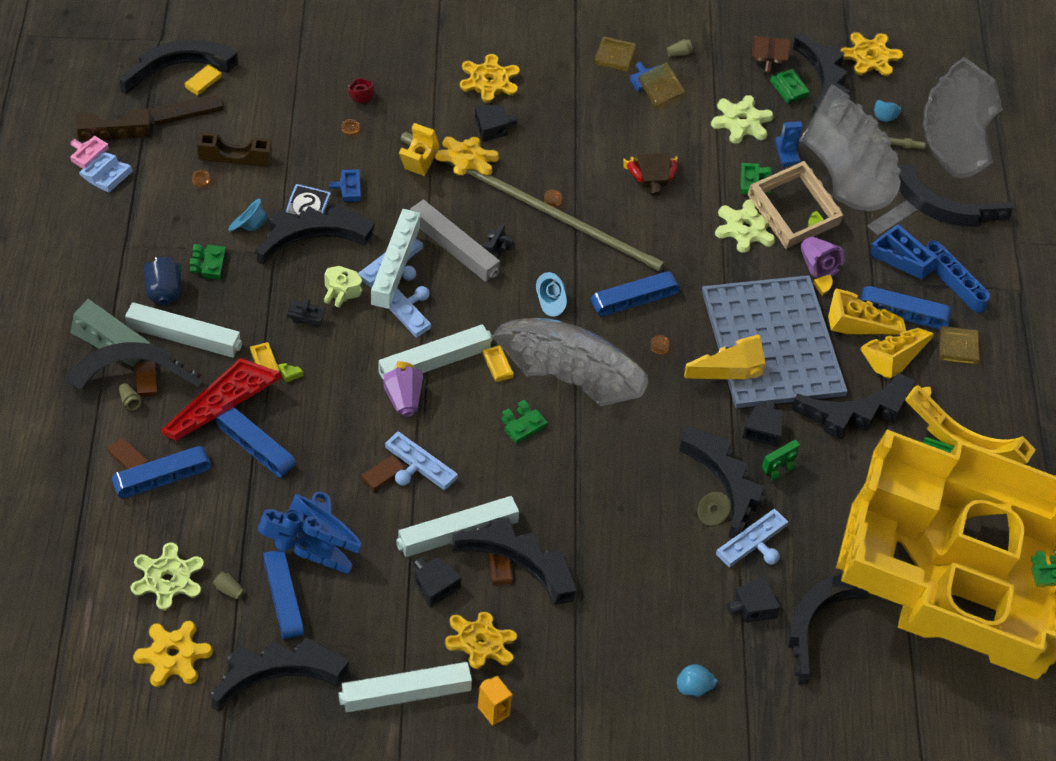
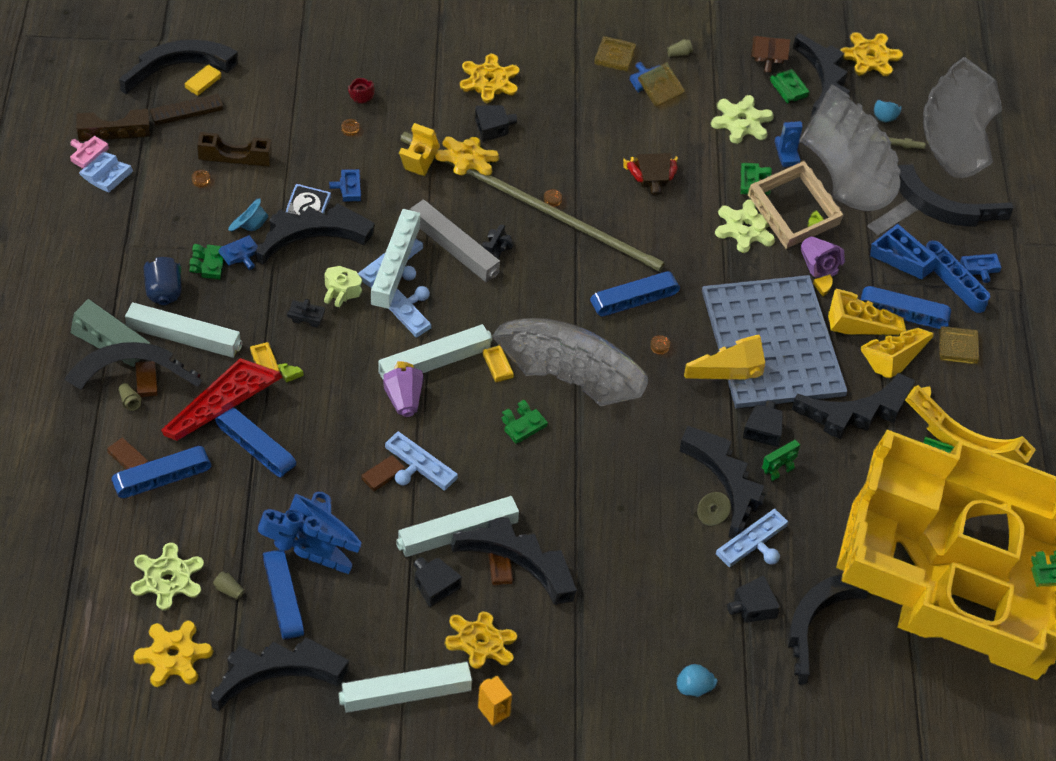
dark azure piece [536,272,567,316] -> none
none -> blue plate [218,235,258,270]
none -> blue plate [960,254,1001,283]

